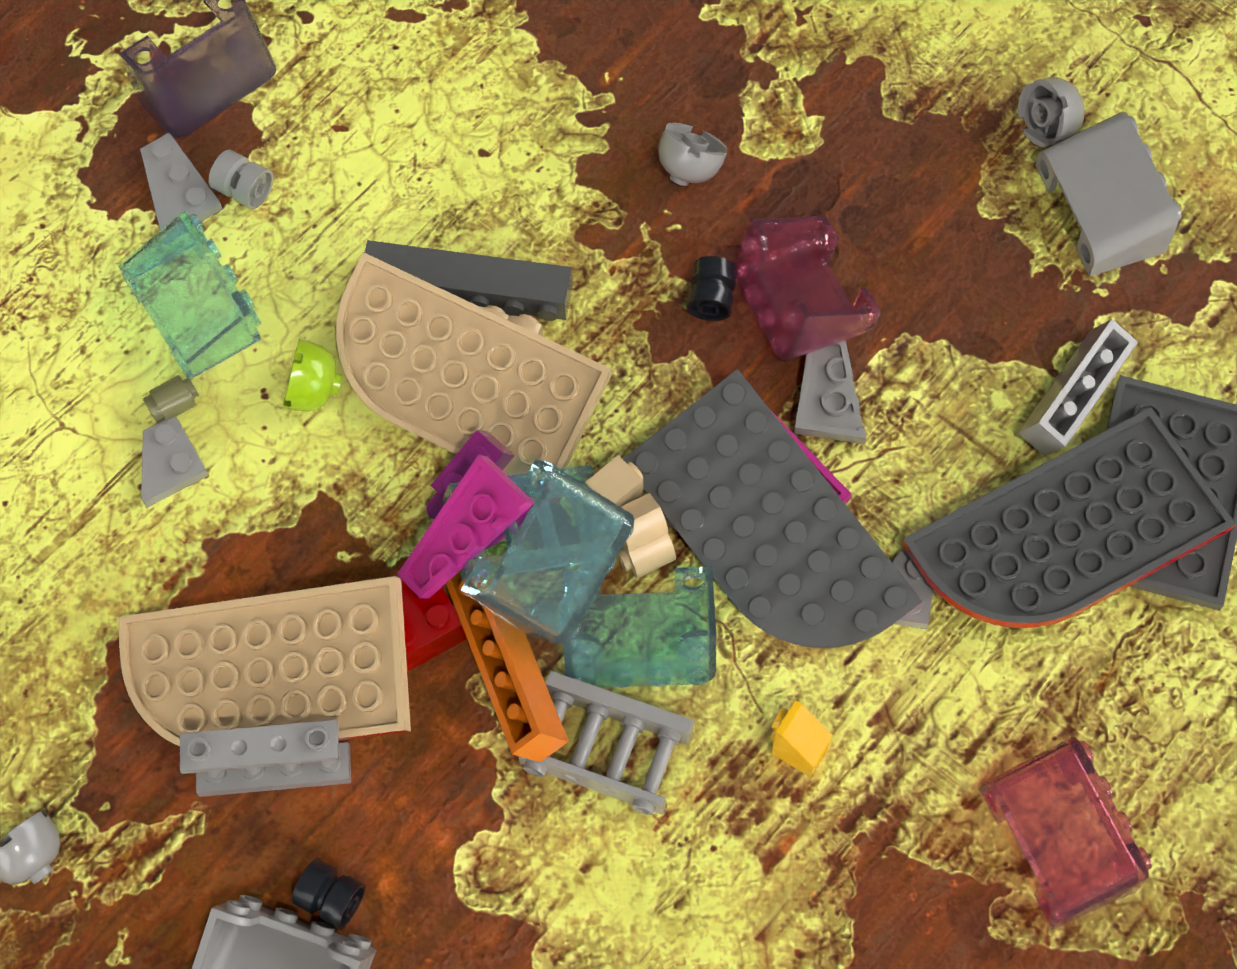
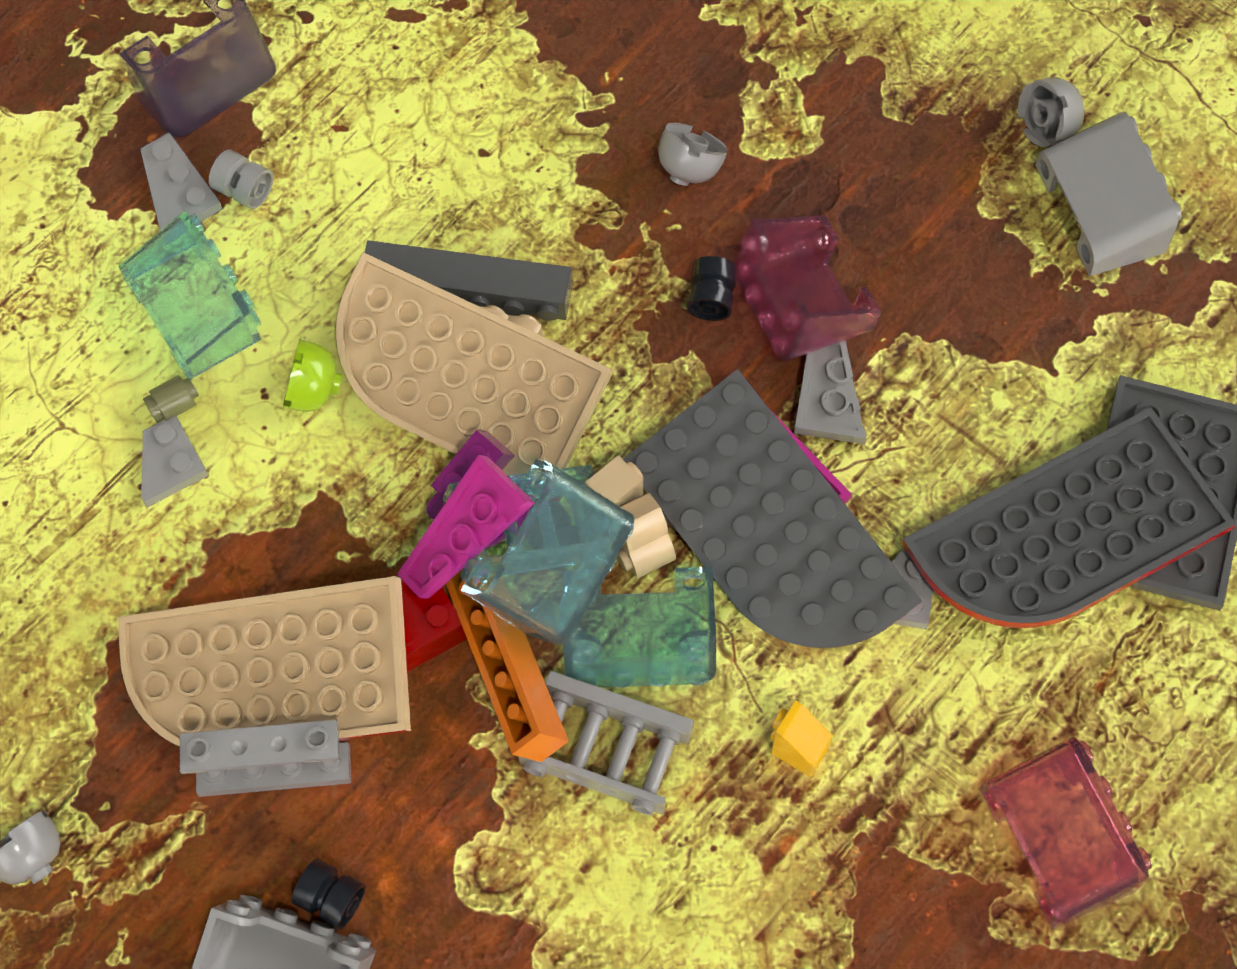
light grey brick [1018,319,1138,456] -> none

